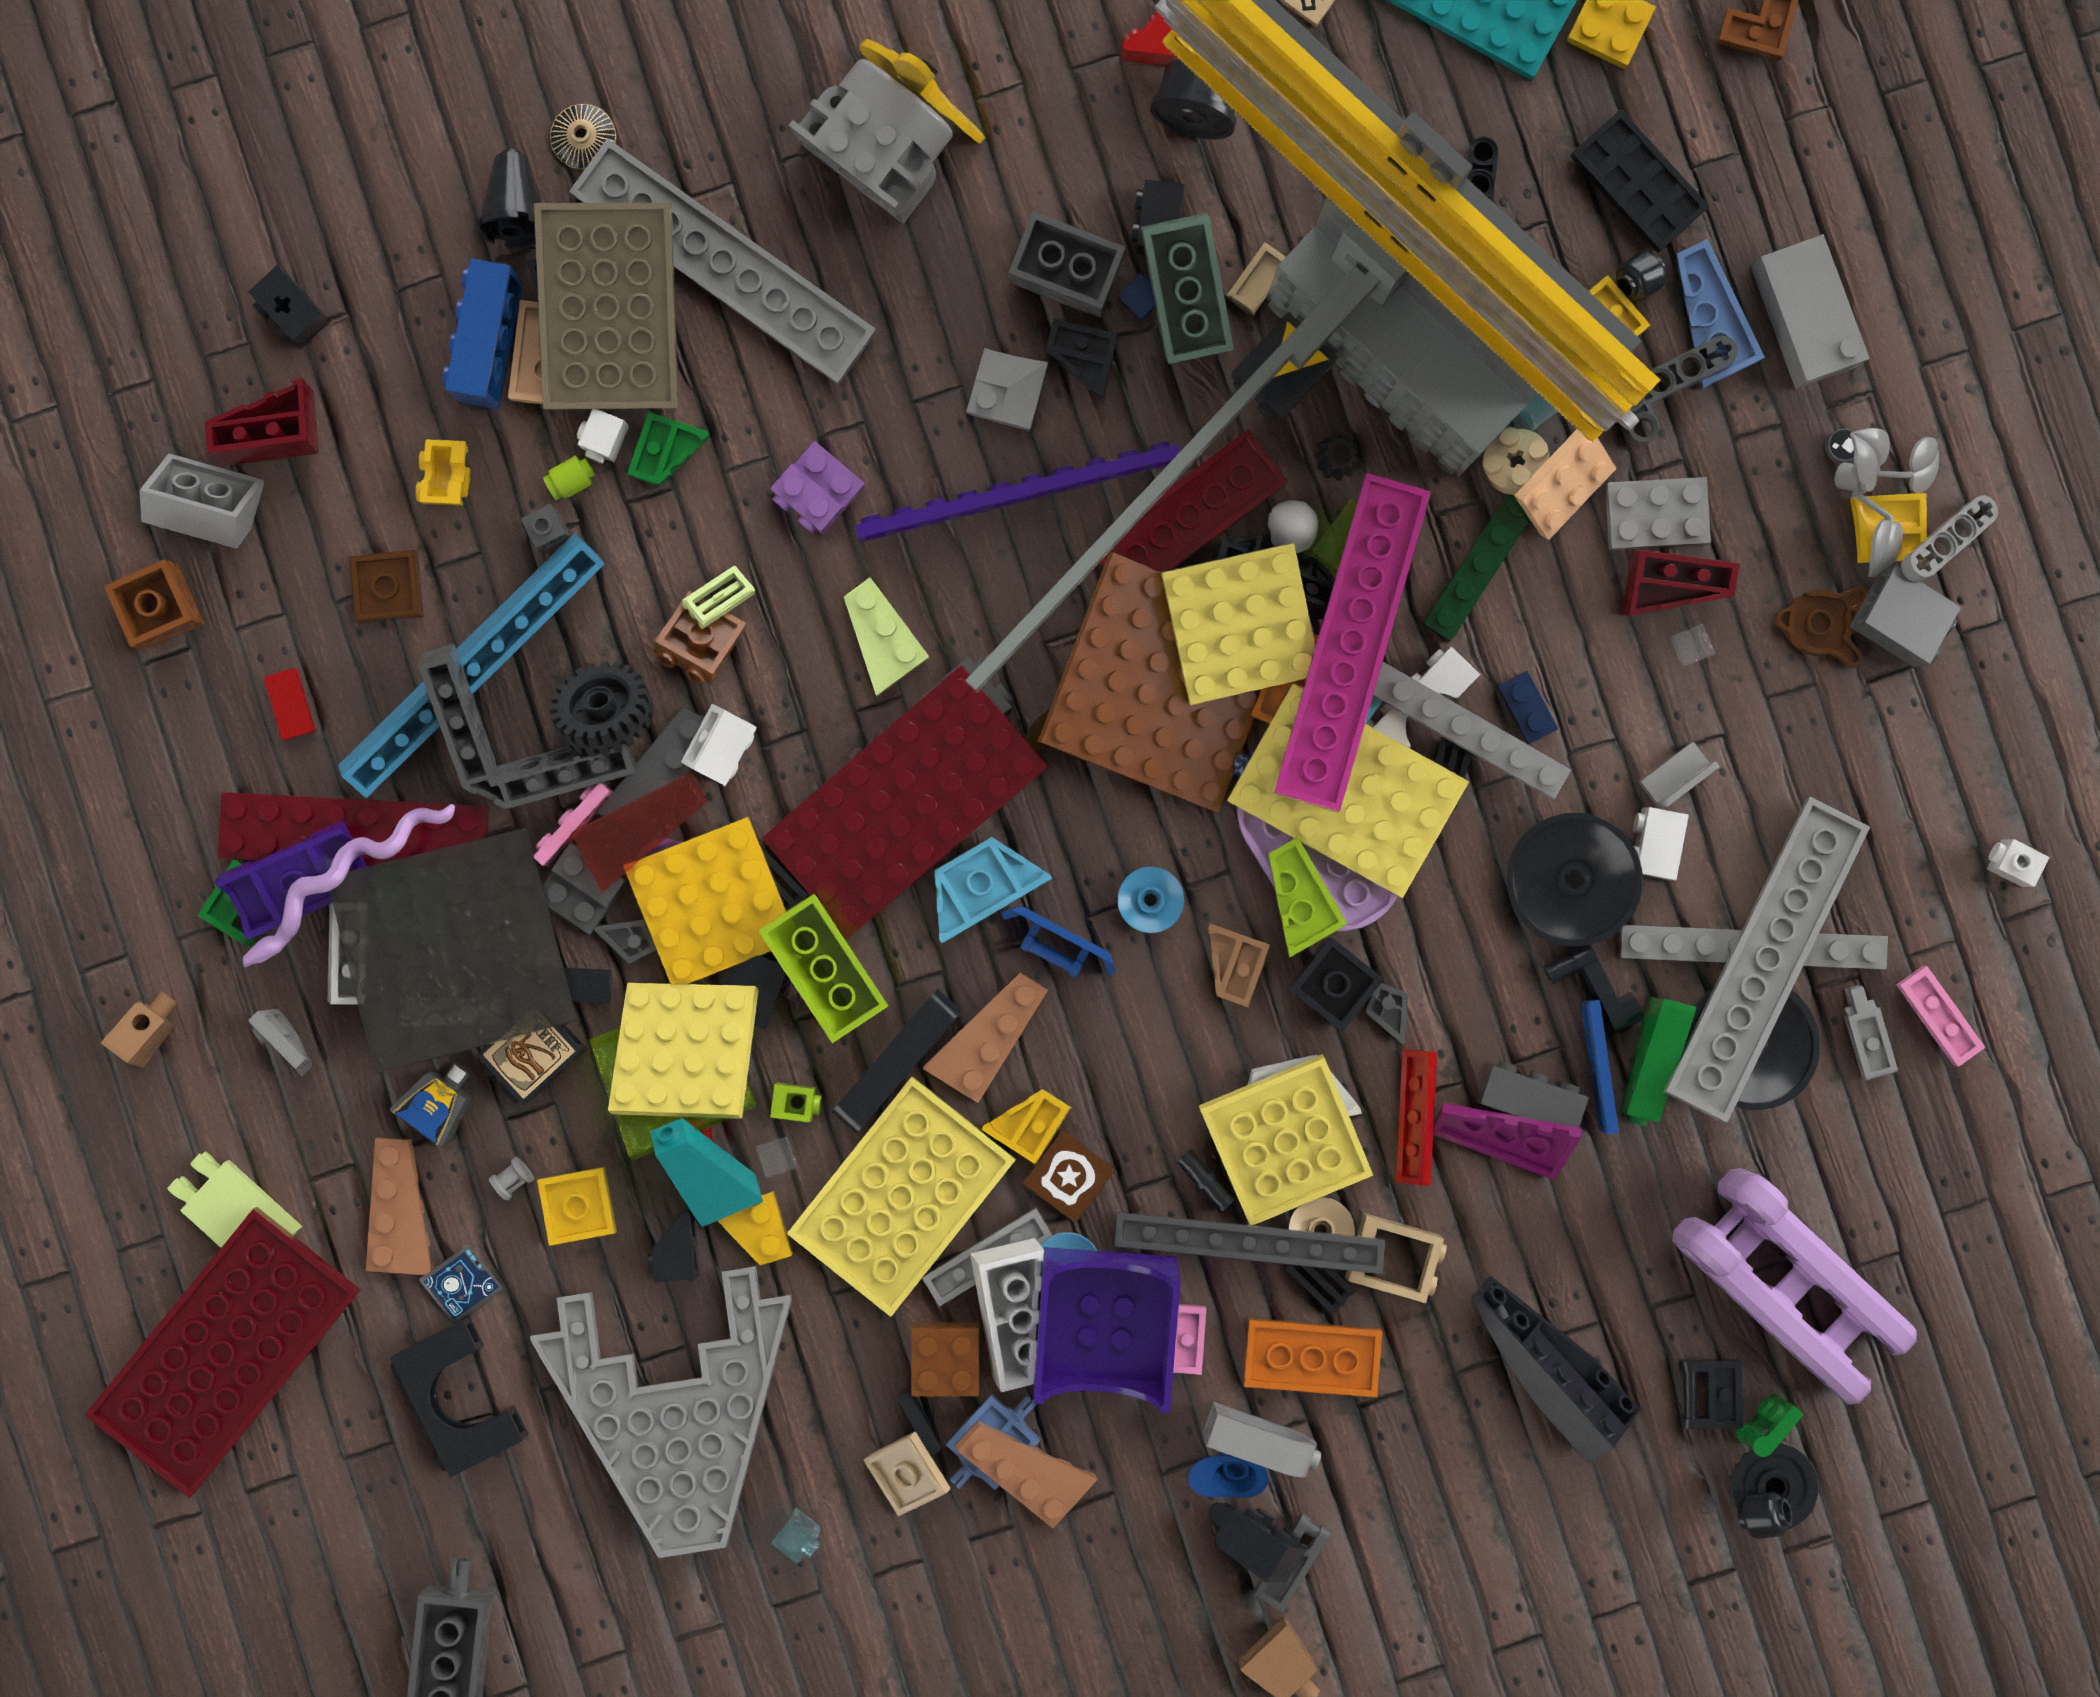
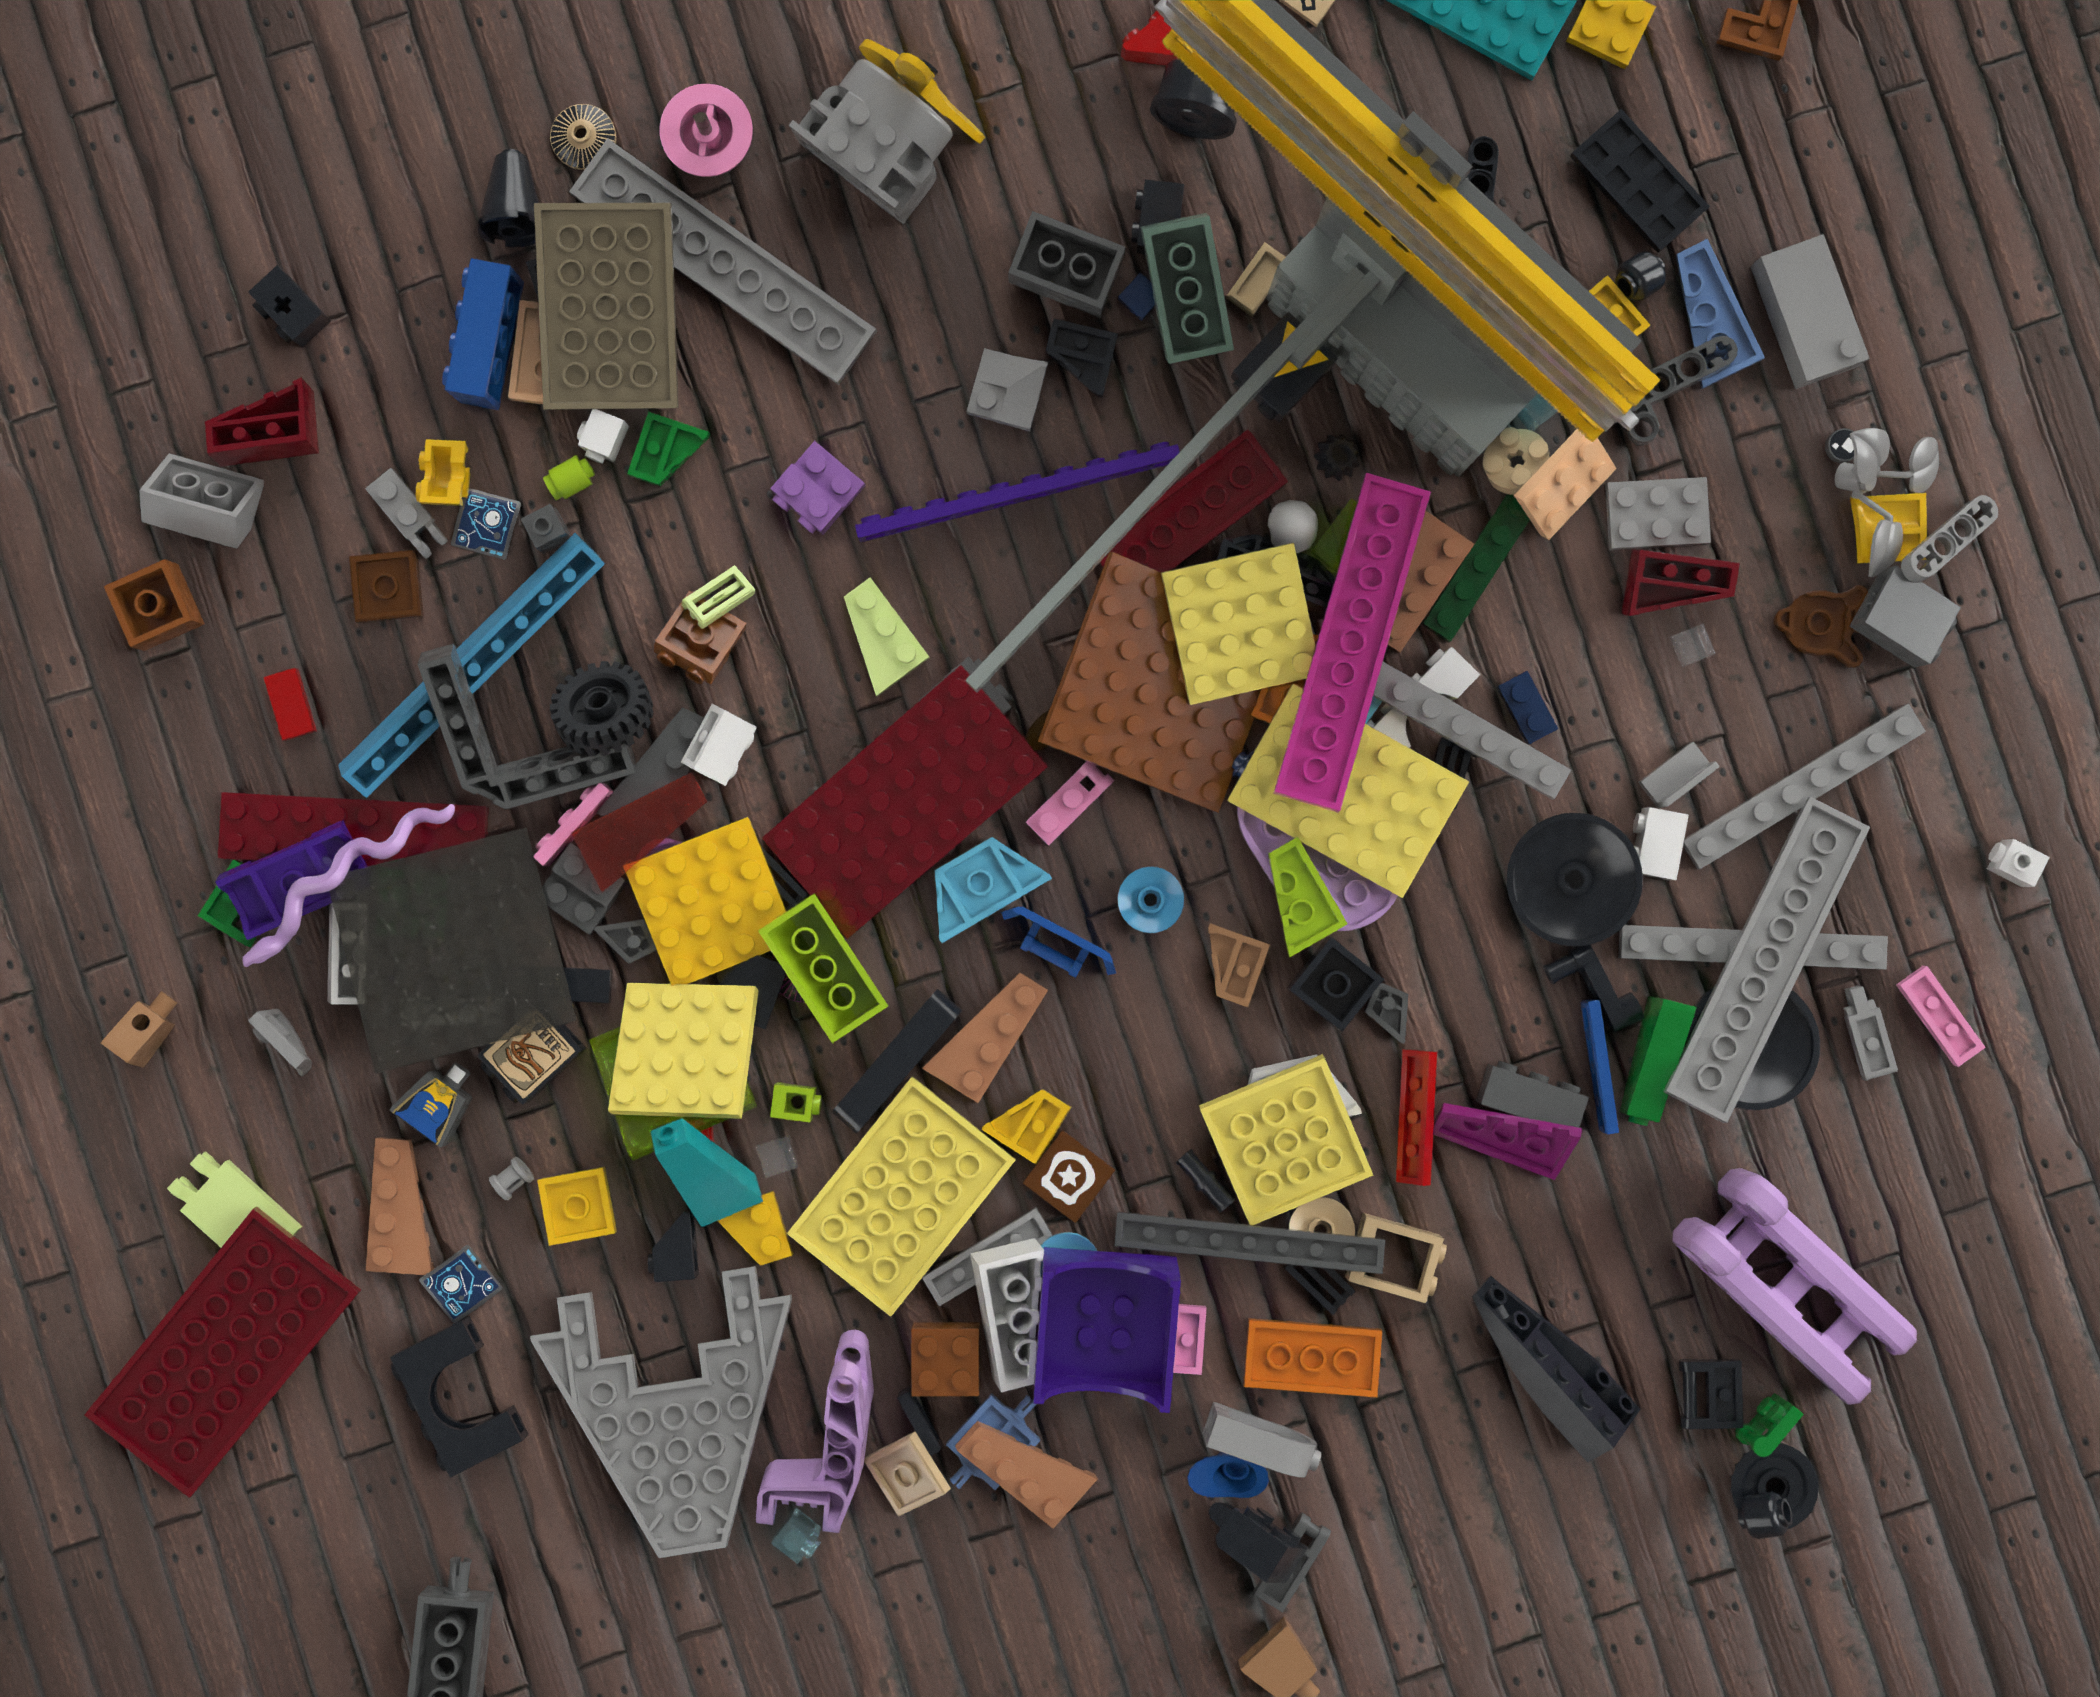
none -> light grey hinge [365,468,448,559]
none -> sticker [451,488,521,560]
none -> bright pink piece [660,84,753,177]
none -> lavender piece [756,1330,874,1533]
none -> bright pink plate [1026,761,1115,846]
none -> nougat wing [1387,511,1474,654]
none -> light grey plate [1683,703,1926,869]

